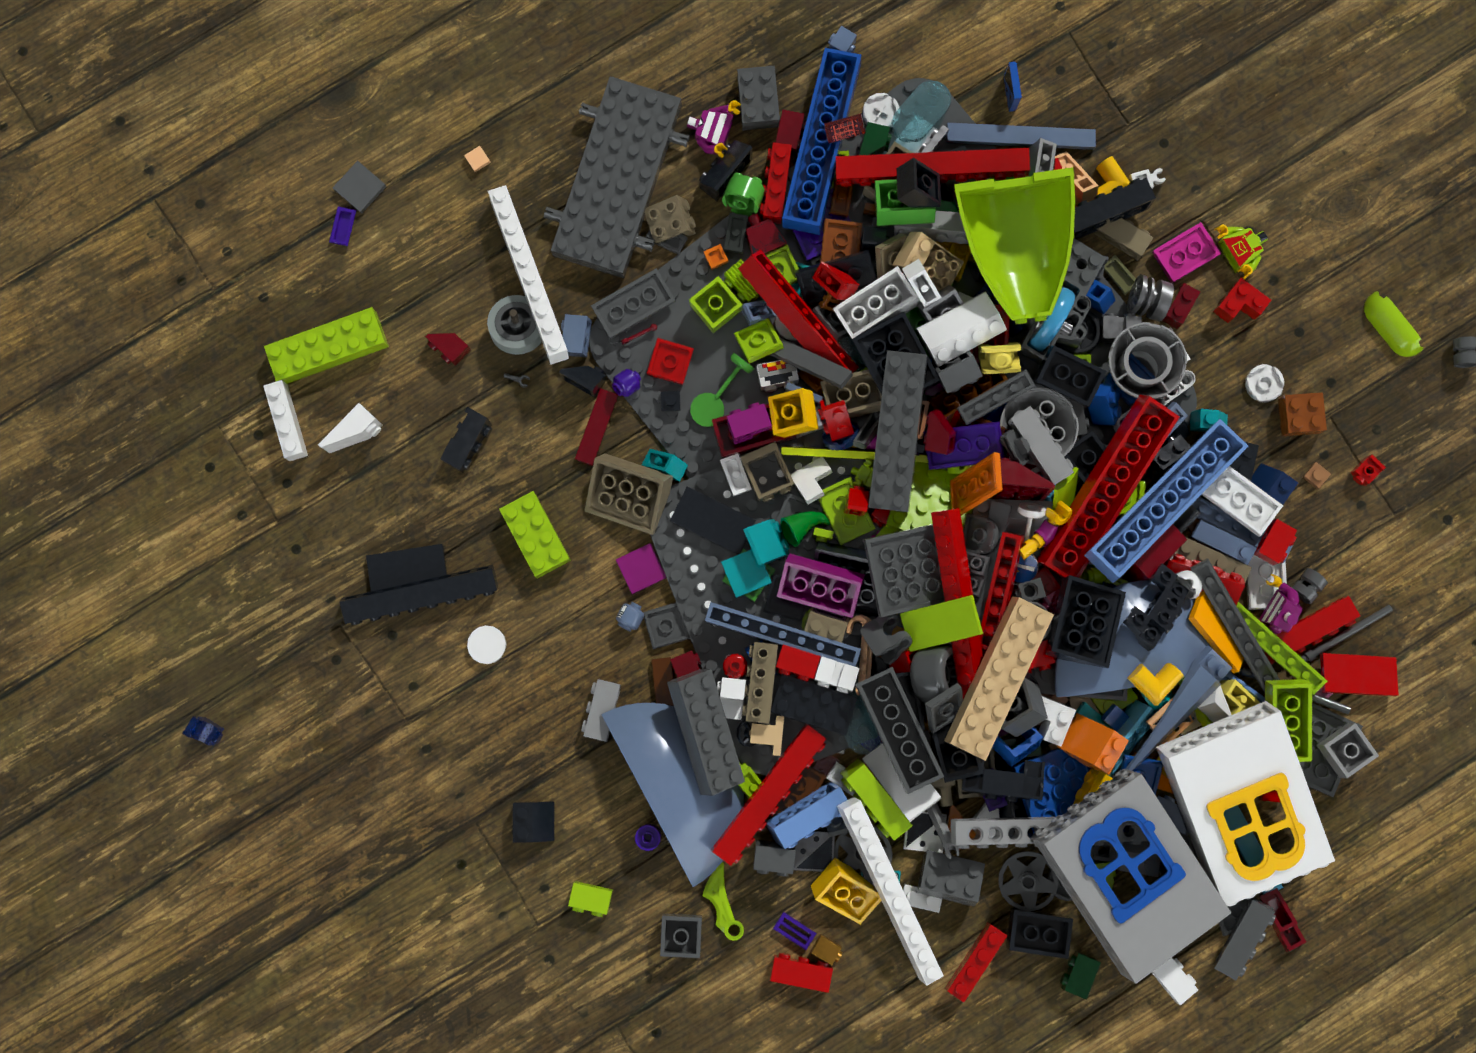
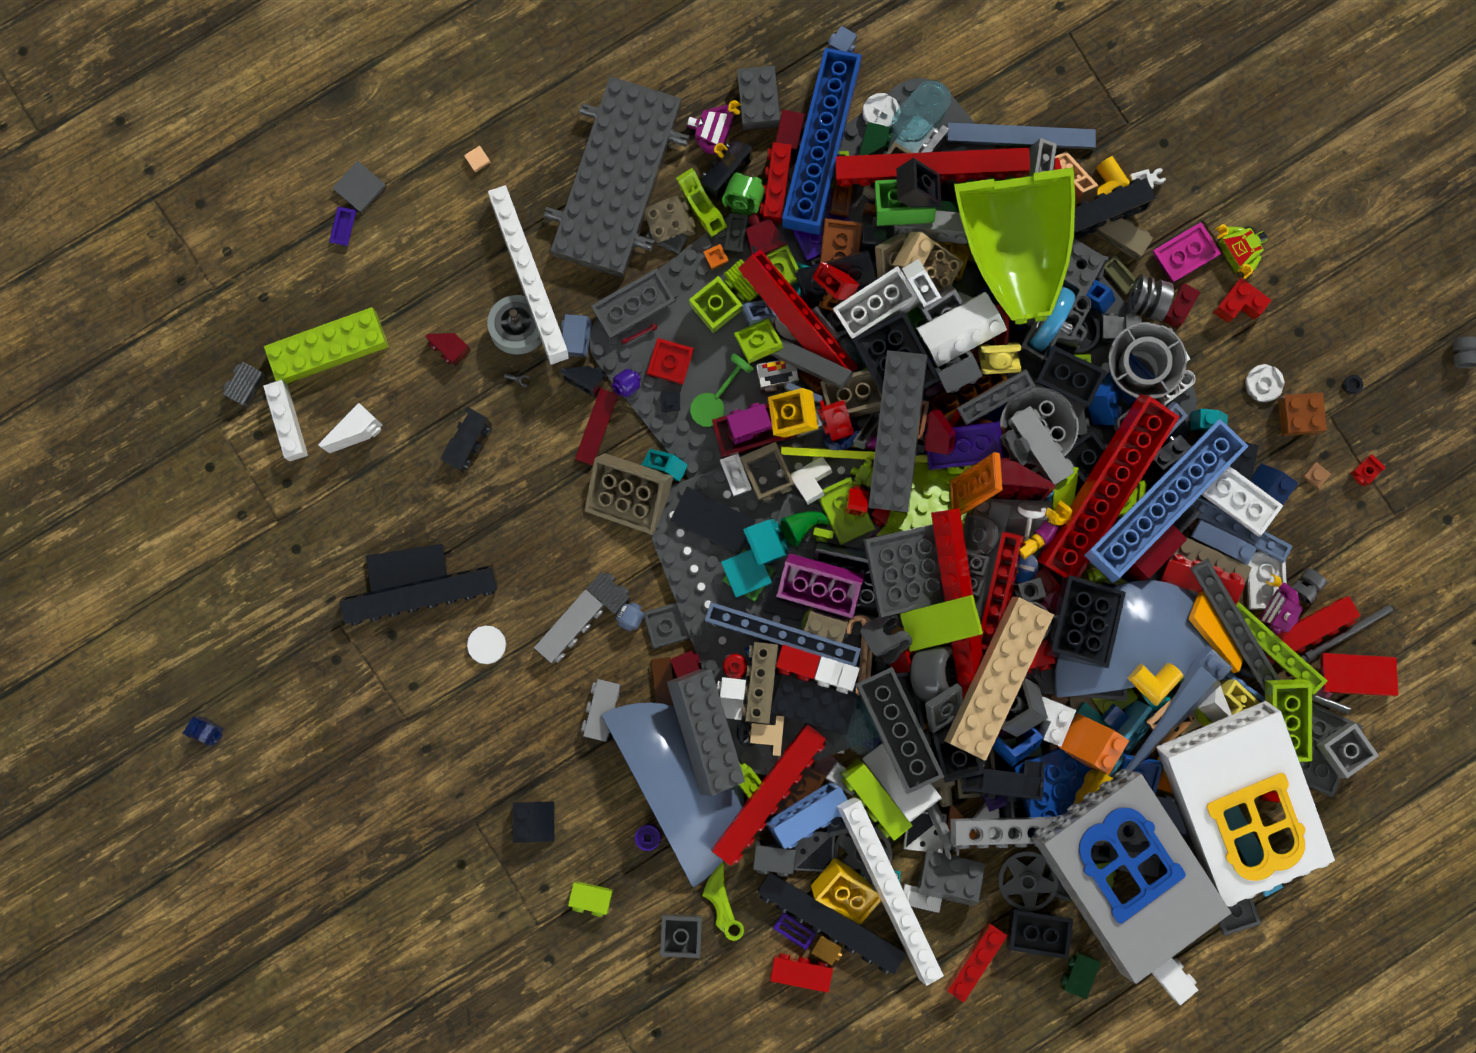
lime brick [499,491,571,579] -> none
magenta tile [616,543,667,594] -> none
clear red tile [824,113,866,143] -> none
blue tile [1003,62,1022,112] -> none
black bracket [1123,563,1190,651] -> none
white hair [1176,570,1202,599] -> none
dark grey brick [1214,897,1276,980] -> none
red brick [1254,519,1297,565] -> none
dark red slope [1259,888,1307,952] -> none
lime brick [1364,291,1423,357] -> none
none -> dark grey brick [223,361,266,408]
none -> light grey brick [534,590,604,664]
none -> dark grey brick [586,571,631,615]
none -> lime arch [676,168,727,237]
none -> black brick [757,871,906,975]
none -> black tile [1342,375,1363,395]

